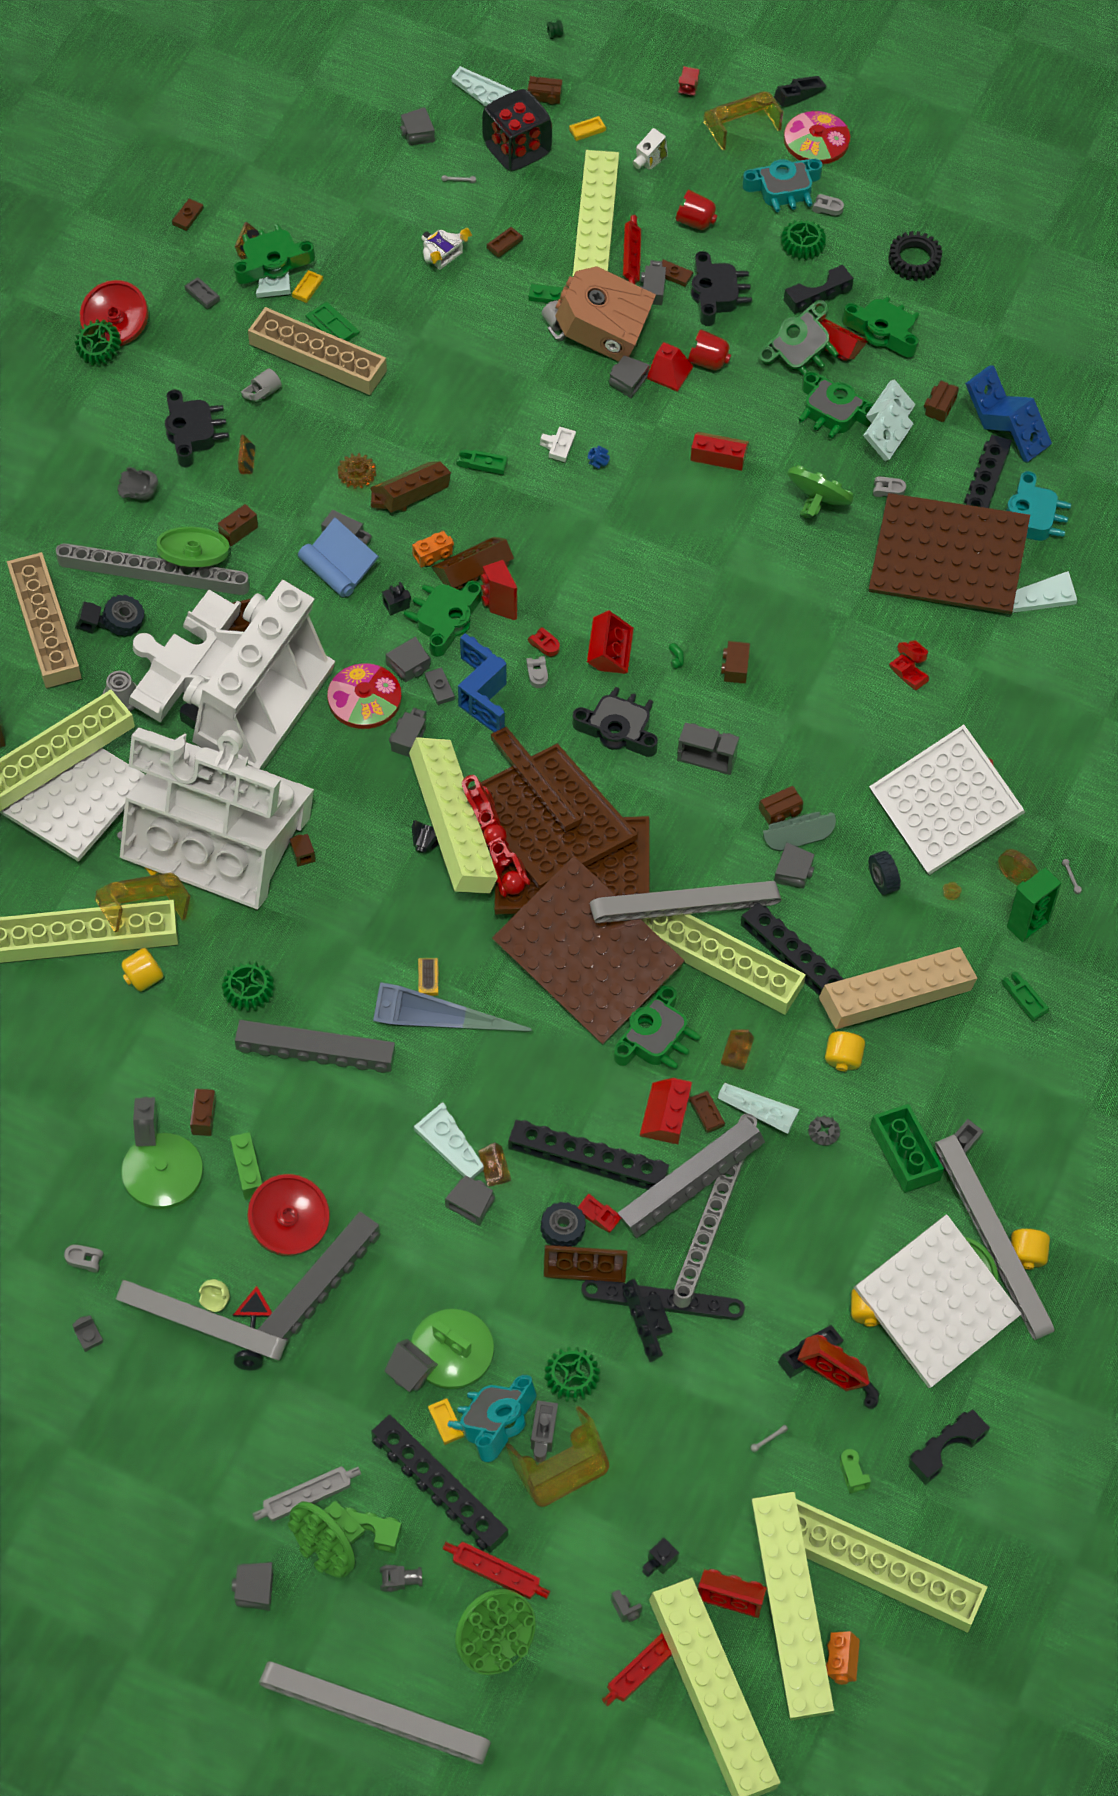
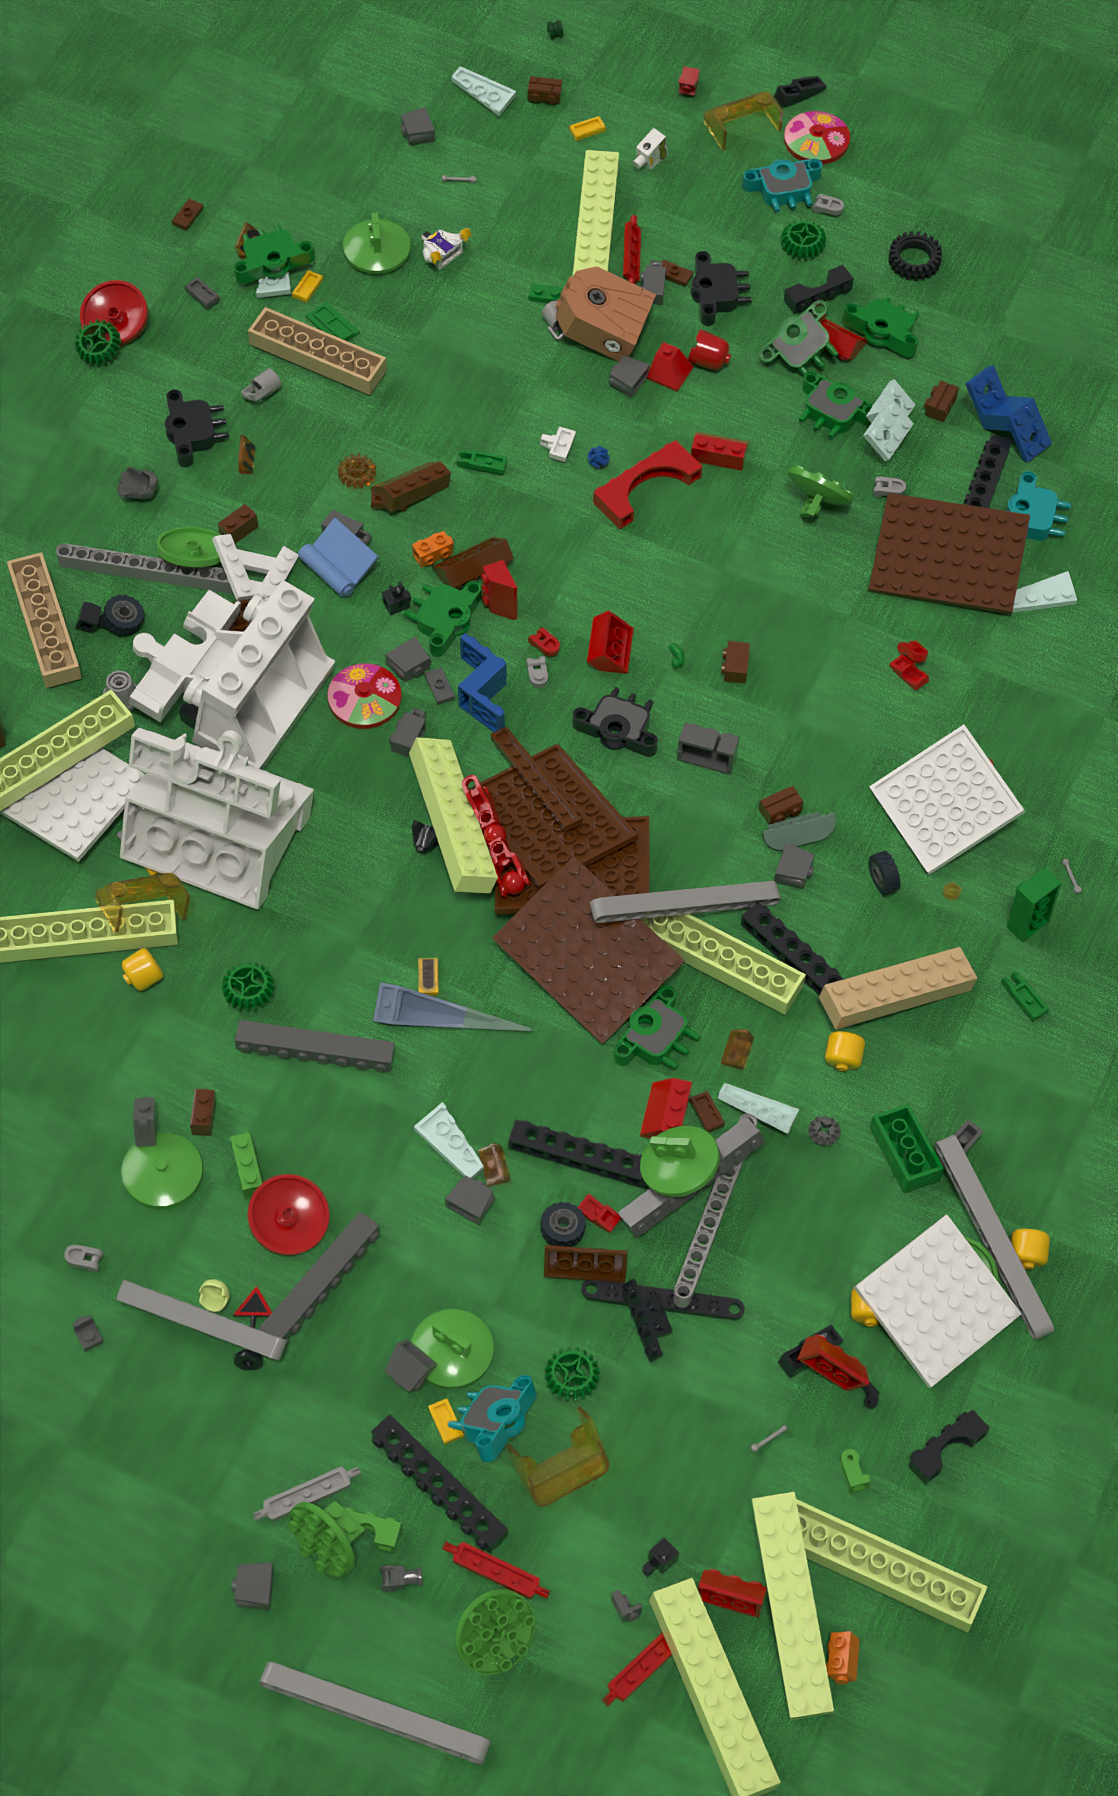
reddish brown brick [290,833,315,867] -> none
black piece [482,89,552,171] -> none
reddish brown plate [487,227,523,257] -> none
dark grey brick [531,1400,558,1463] -> none
red cylinder [675,189,718,230] -> none
wheel [998,849,1038,886] -> none
none -> white plate [212,534,298,601]
none -> bright green bracket [343,213,411,275]
none -> red arch [593,440,703,530]
none -> bright green bracket [640,1126,720,1197]

